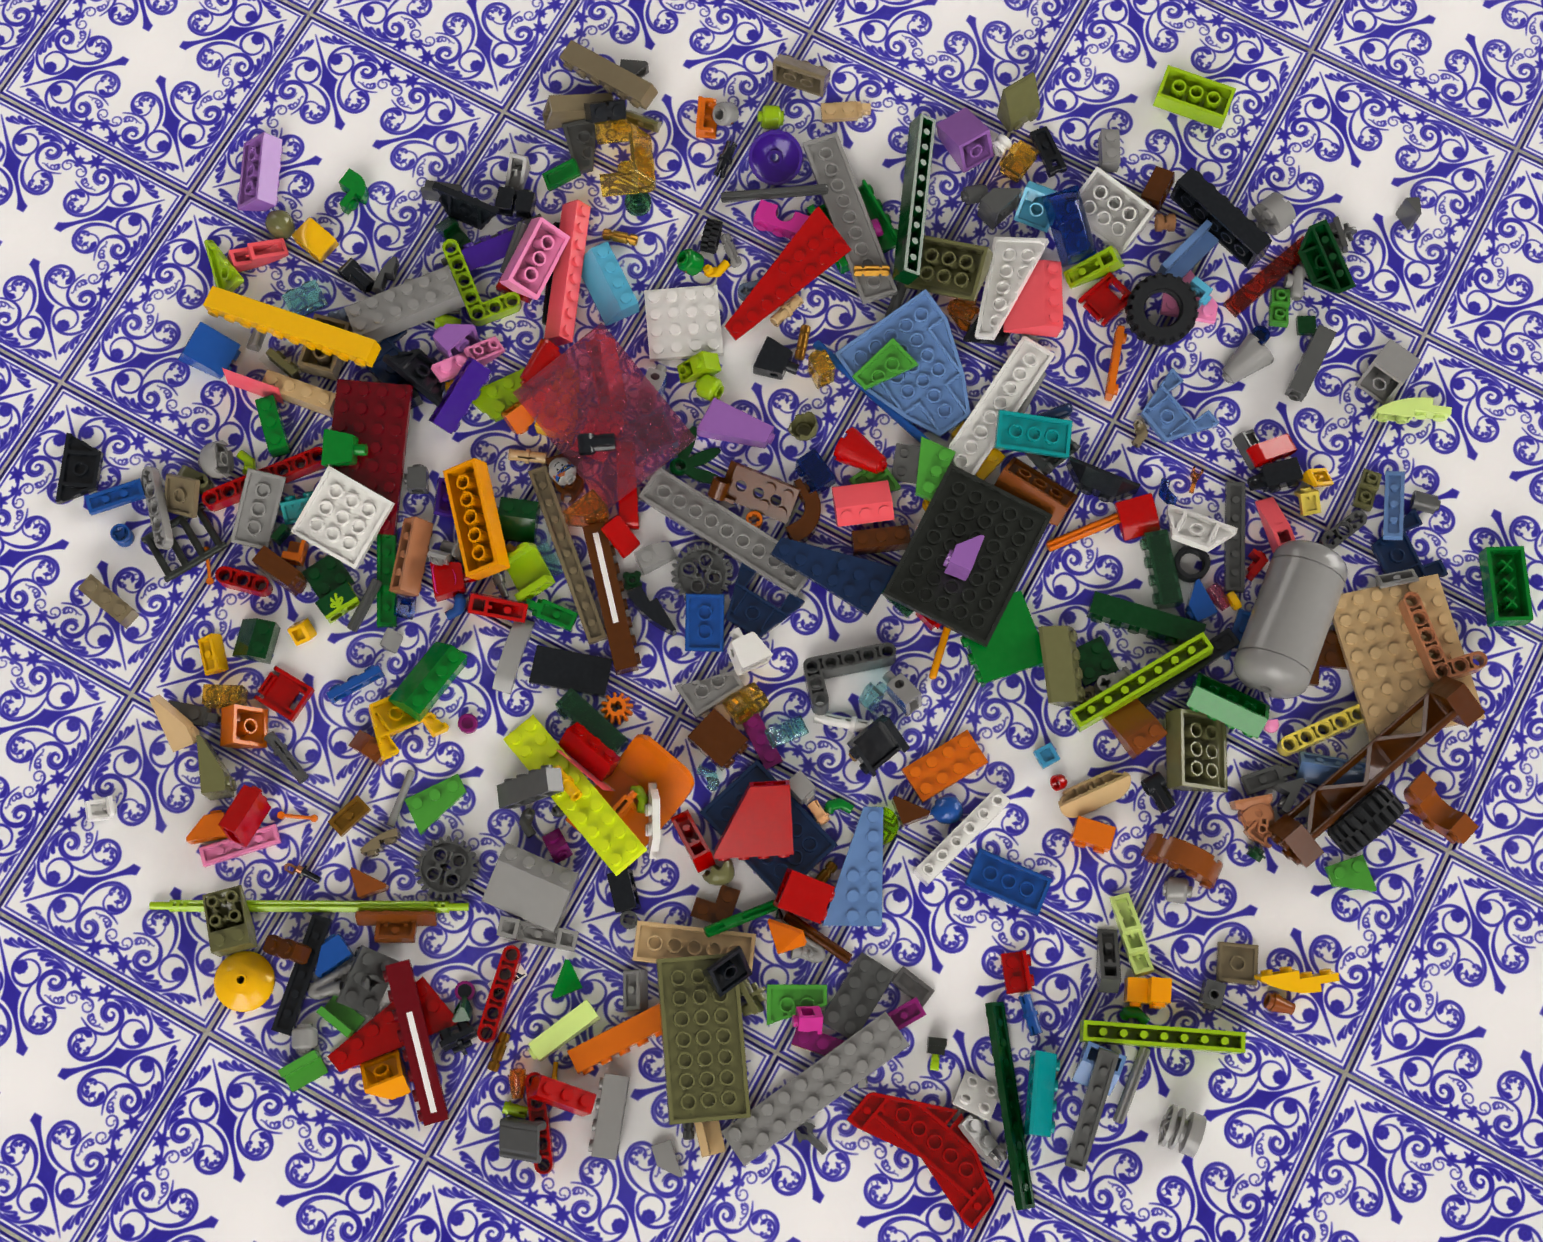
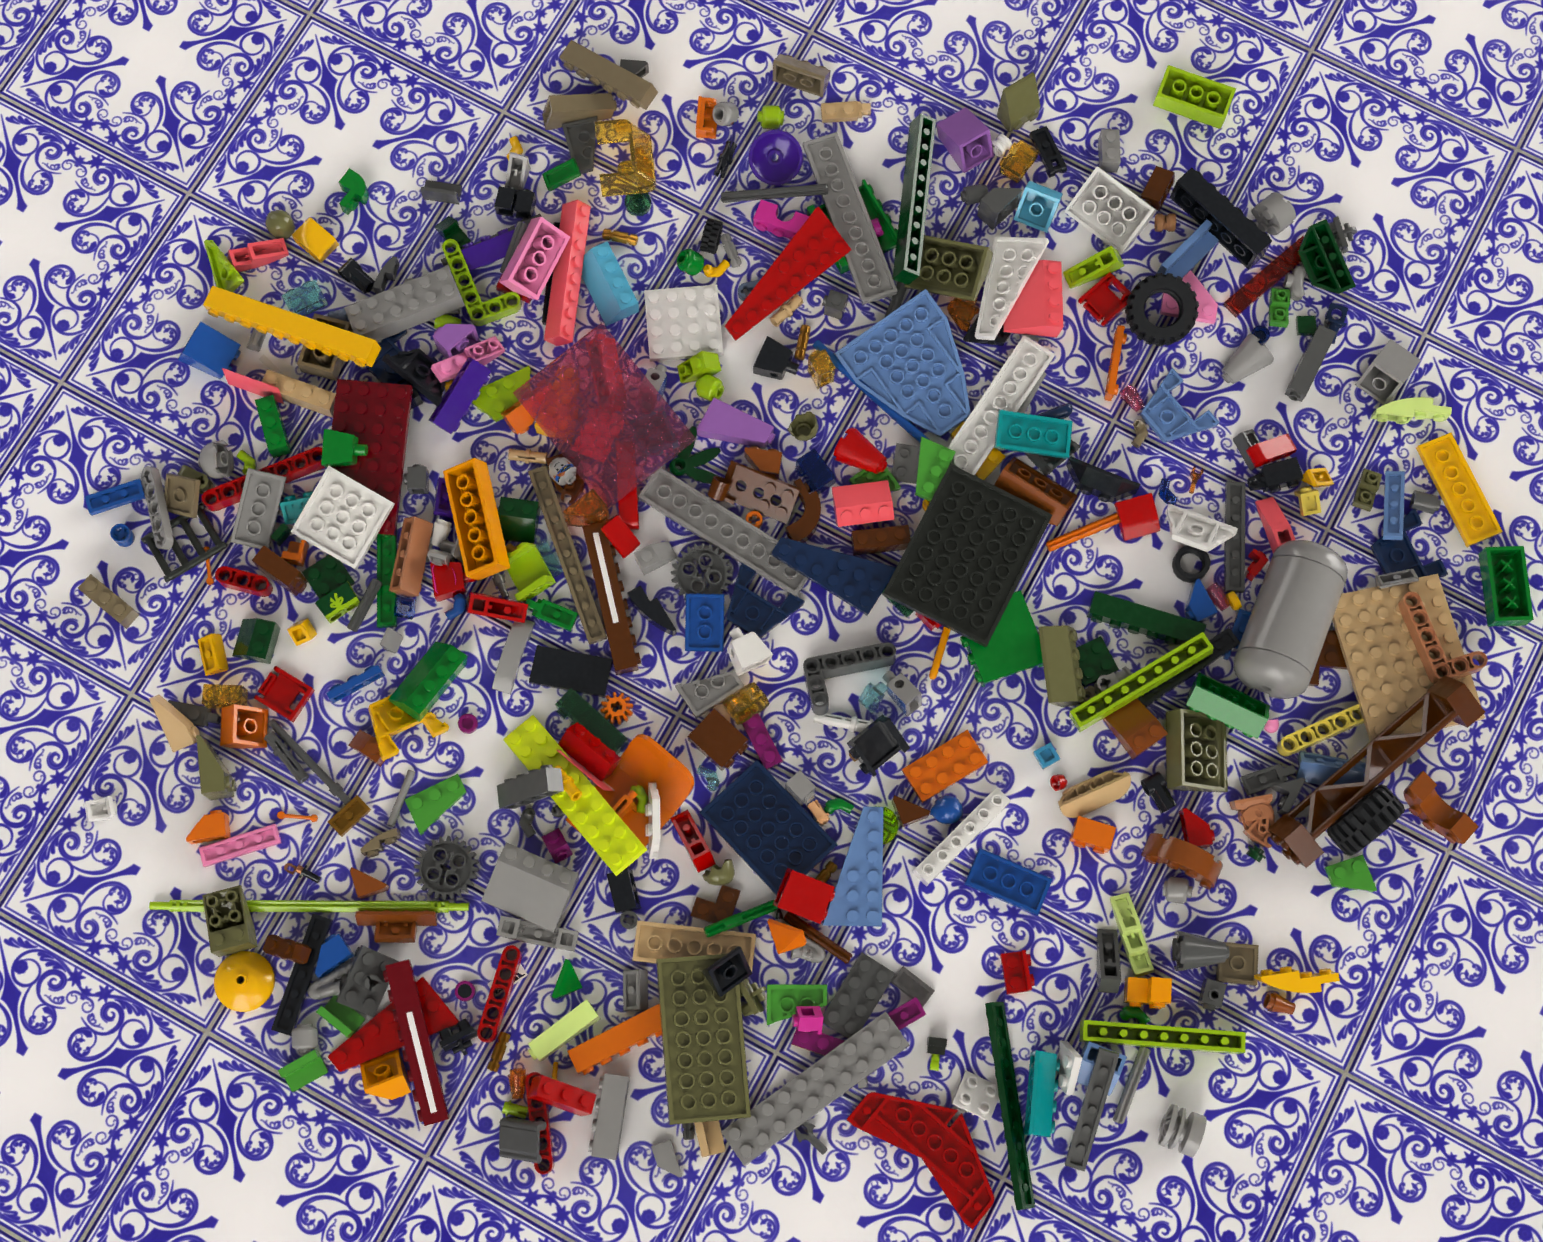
black wing [55,433,104,504] -> none
red brick [218,785,271,847] -> none
medium lavender slope [237,132,283,211] -> none
olive plate [265,347,301,380] -> none
black wing [432,182,499,230] -> none
slope [452,995,473,1023] -> none
red cone [520,338,570,390] -> none
black piece [577,433,616,456] -> none
black piece [584,99,627,123] -> none
dark green plate [622,571,642,590] -> none
olive slope [624,110,662,133] -> none
red slope [714,780,794,861] -> none
clear light blue slope [764,715,809,748] -> none
bright green wing [852,338,919,391] -> none
pearl gold axle [853,265,890,276] -> none
medium lavender slope [943,535,985,581] -> none
light grey hinge [958,1113,1007,1169] -> none
blue pin [1018,994,1043,1036] -> none
clear blue windscreen [1042,185,1097,267] -> none
clear green brick [1140,529,1184,610] -> none
medium azure bracket [1190,276,1213,309] -> none
dark grey beam [1319,510,1367,550] -> none
dark grey slope [1396,197,1422,230] -> none
none -> dark grey bar [268,719,351,805]
none -> white cone [431,519,452,548]
none -> yellow arm [506,136,523,161]
none -> dark orange slope [744,446,782,479]
none -> dark grey brick [822,290,848,320]
none -> white wing [1058,1041,1082,1095]
none -> clear pink cone [1119,384,1145,412]
none -> dark grey cone [1172,931,1230,971]
none -> red slope [1179,808,1215,848]
none -> dark blue bracket [1324,303,1348,344]
none -> yellow plate [1416,433,1503,547]

